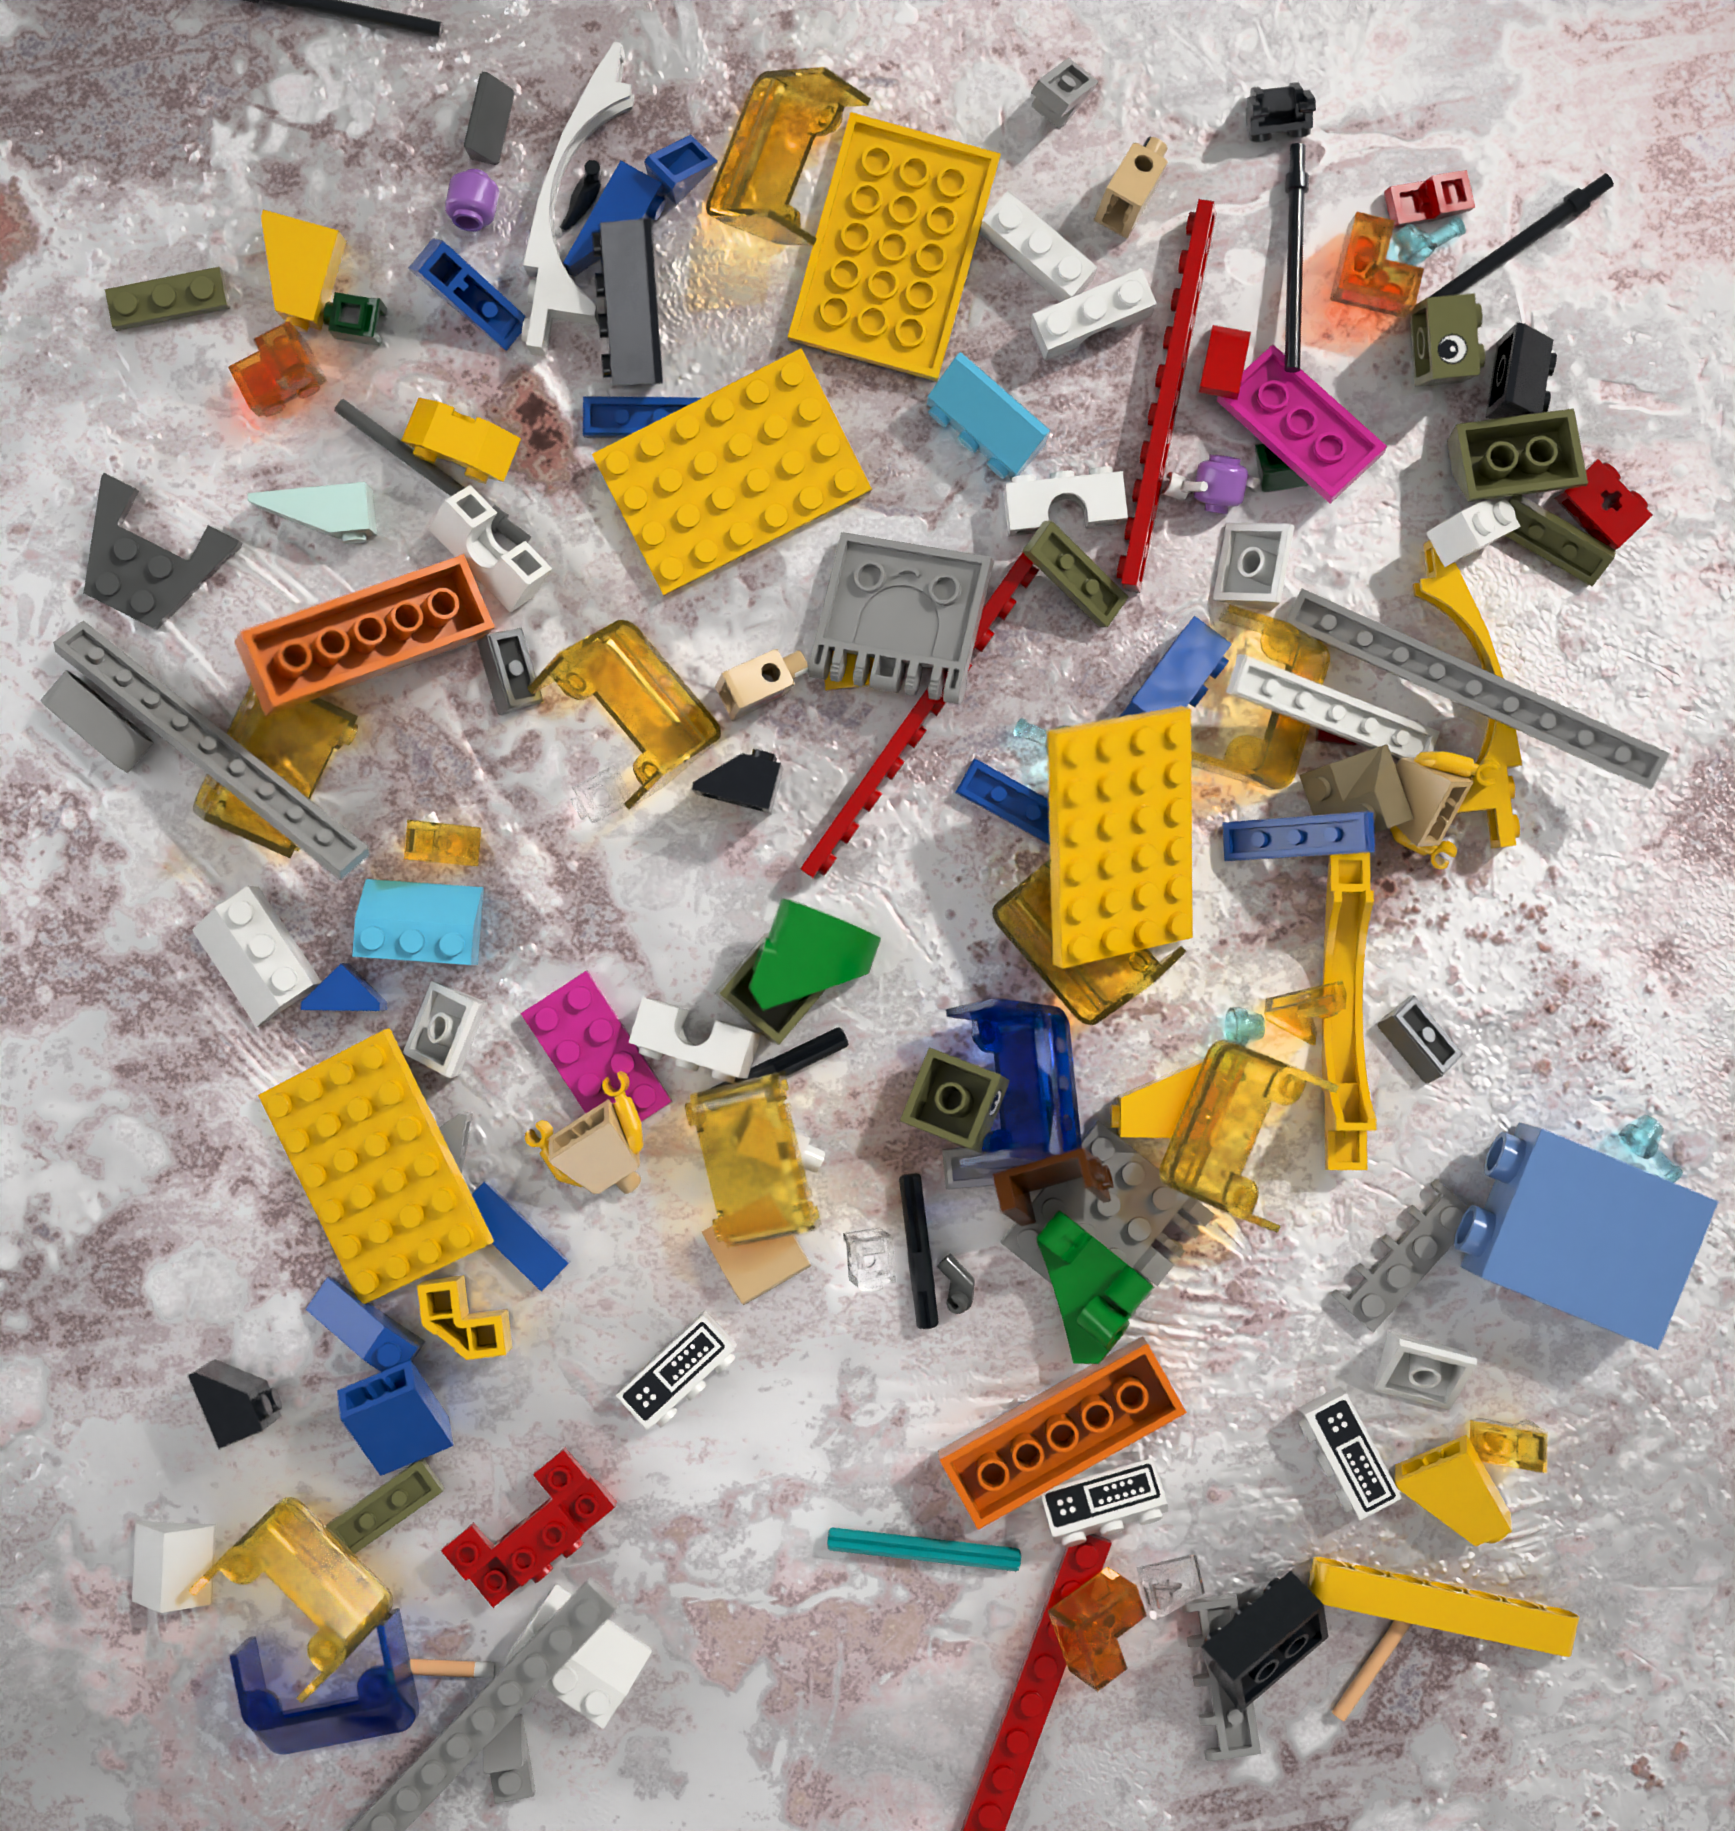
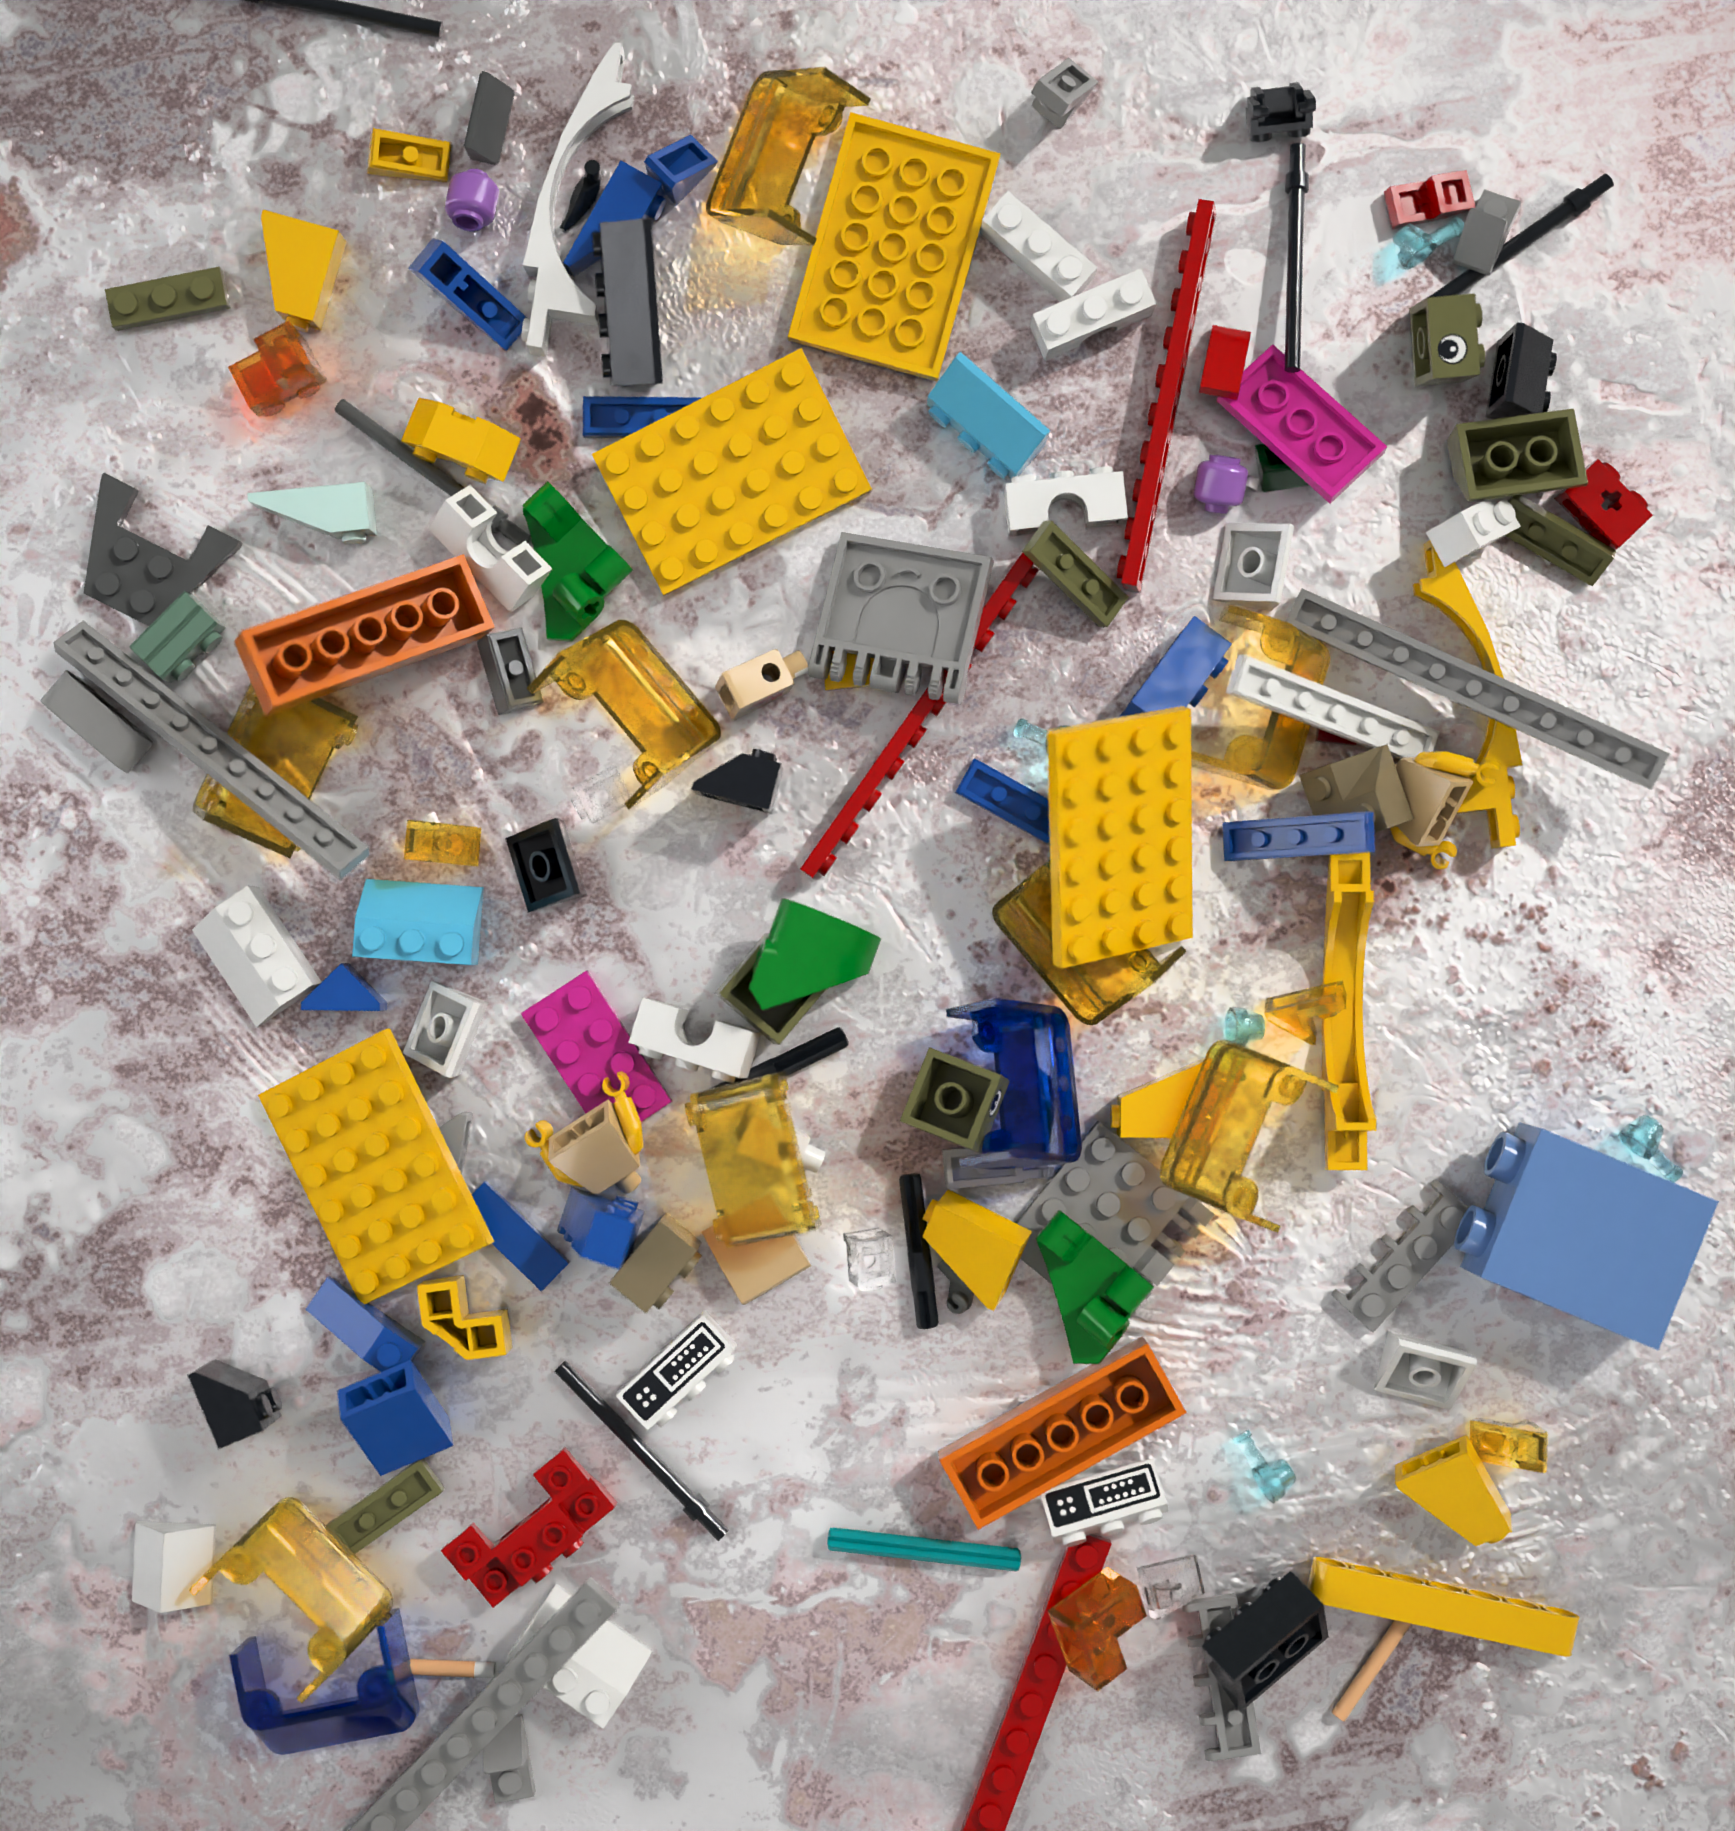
dark green window [323,292,387,346] -> none
reddish brown panel [992,1147,1114,1226] -> none
tan torso [1094,137,1168,239] -> none
white hand [1161,472,1208,501] -> none
brick [1298,1386,1402,1521] -> none
clear orange brick [1330,212,1424,318] -> none
dark grey slope [1377,994,1463,1083] -> none
none -> sand green brick [129,591,226,683]
none -> yellow slope [367,128,451,182]
none -> black slope [505,818,587,913]
none -> green panel [522,481,633,642]
none -> black bar [554,1360,729,1541]
none -> blue wedge [557,1186,645,1270]
none -> dark tan slope [609,1213,702,1313]
none -> yellow slope [923,1189,1032,1311]
none -> clear light blue bar [1232,1429,1296,1503]
none -> light grey slope [1453,189,1521,276]

